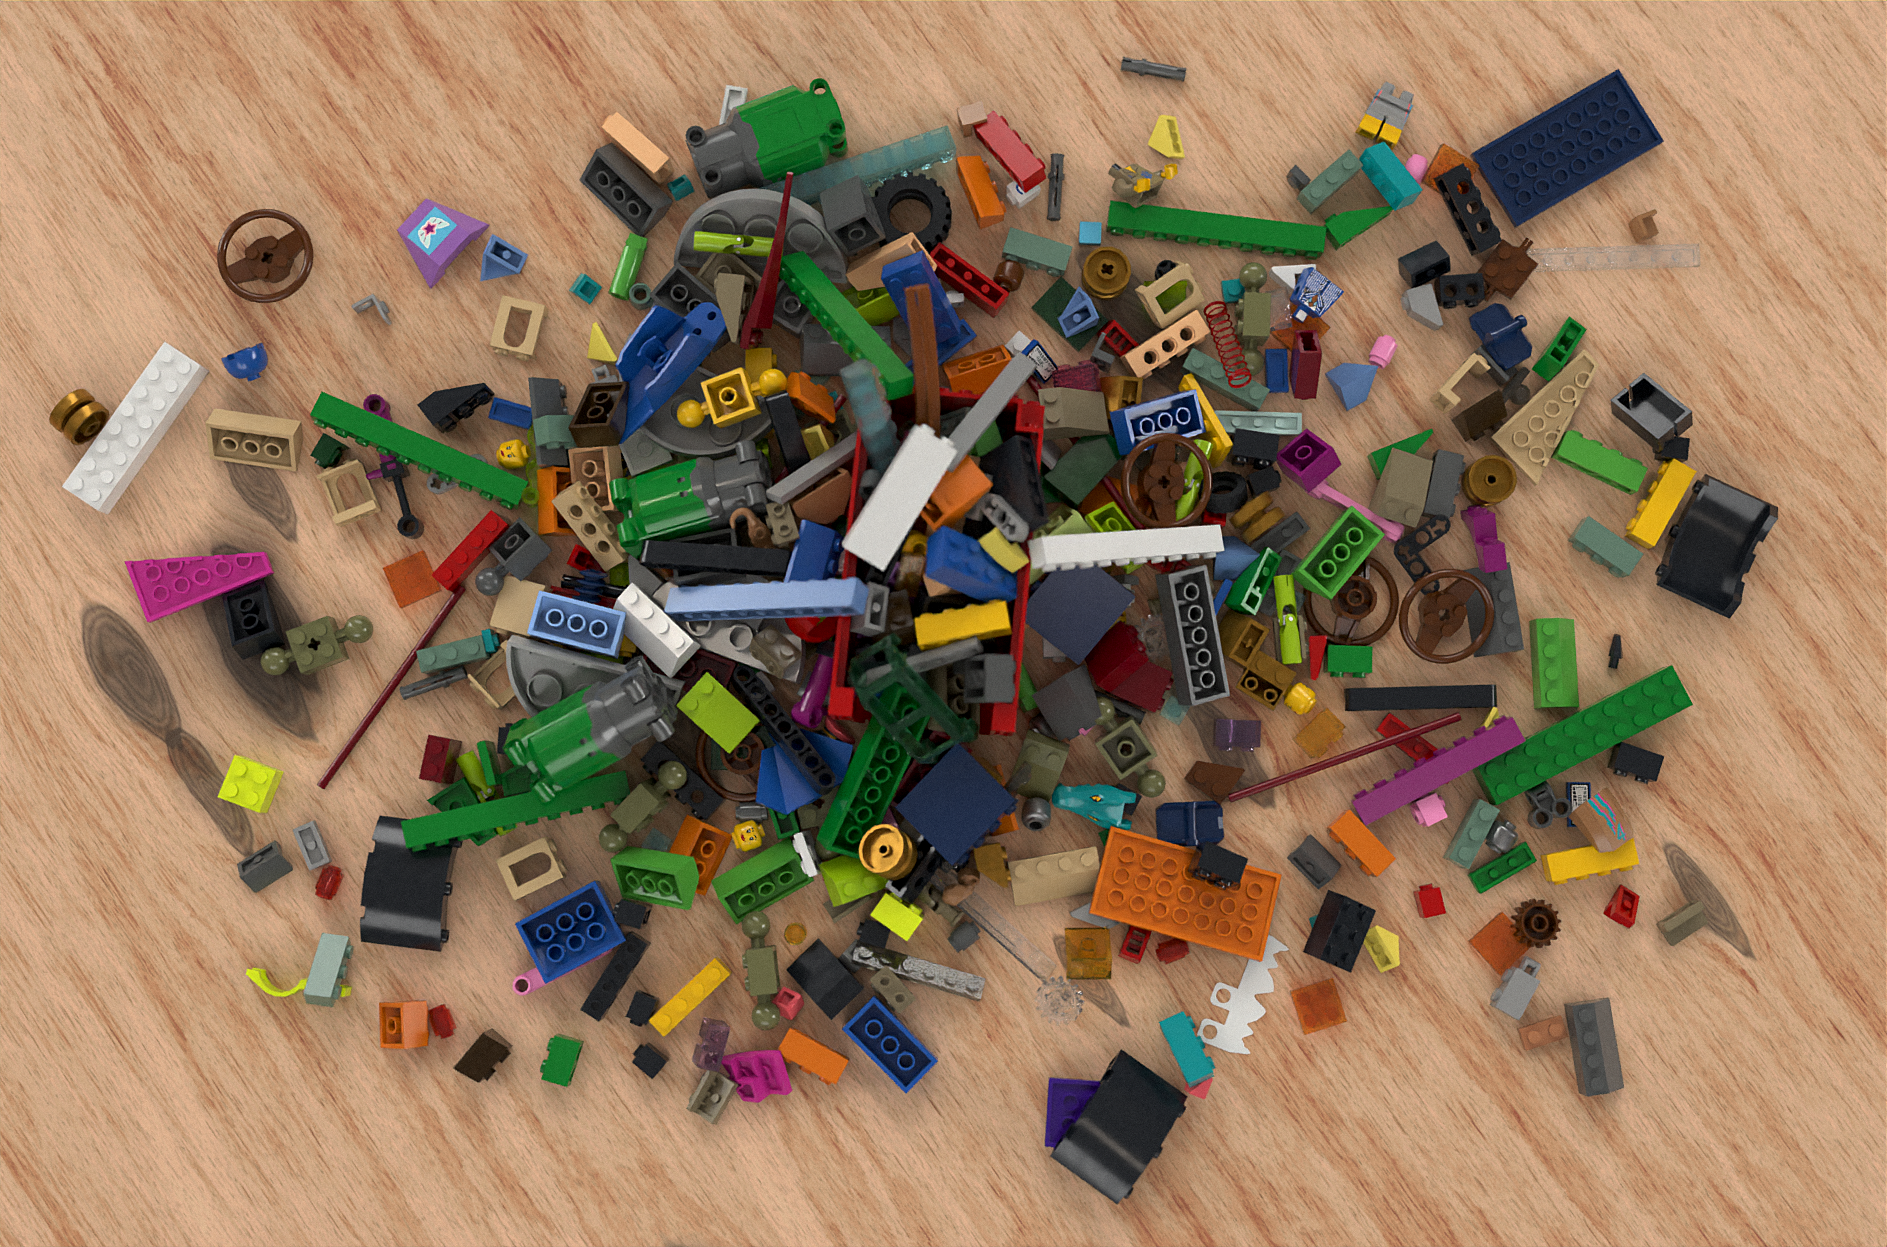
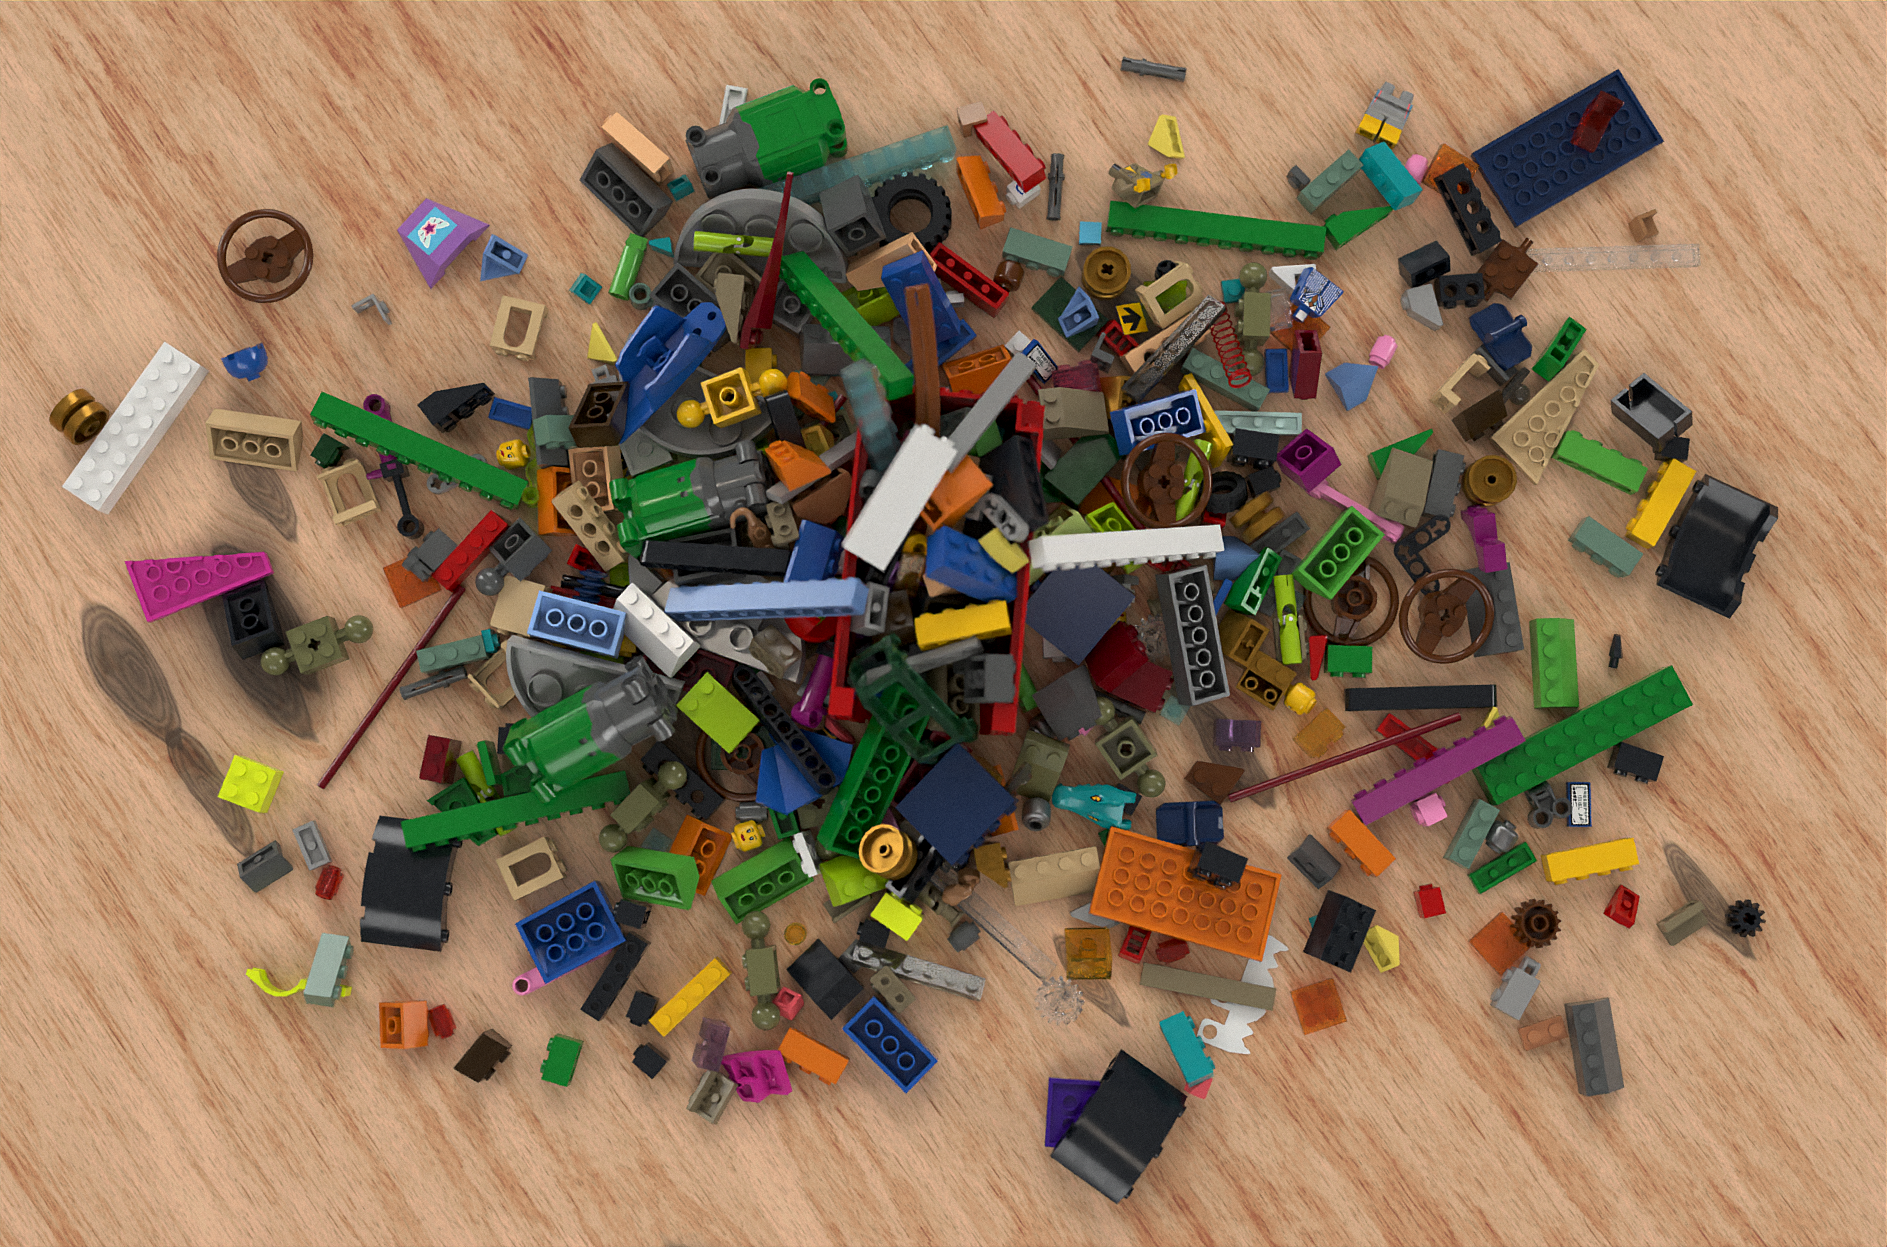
medium nougat slope [1569,787,1633,853] -> none
none -> dark grey hinge [401,528,458,582]
none -> teal slope [648,237,674,258]
none -> orange slope [764,440,831,491]
none -> yellow sticker [1116,303,1148,335]
none -> clear smoke plate [1121,295,1226,404]
none -> dark tan tile [1140,962,1276,1011]
none -> clear red panel [1570,90,1624,153]
none -> black gear [1725,899,1766,937]

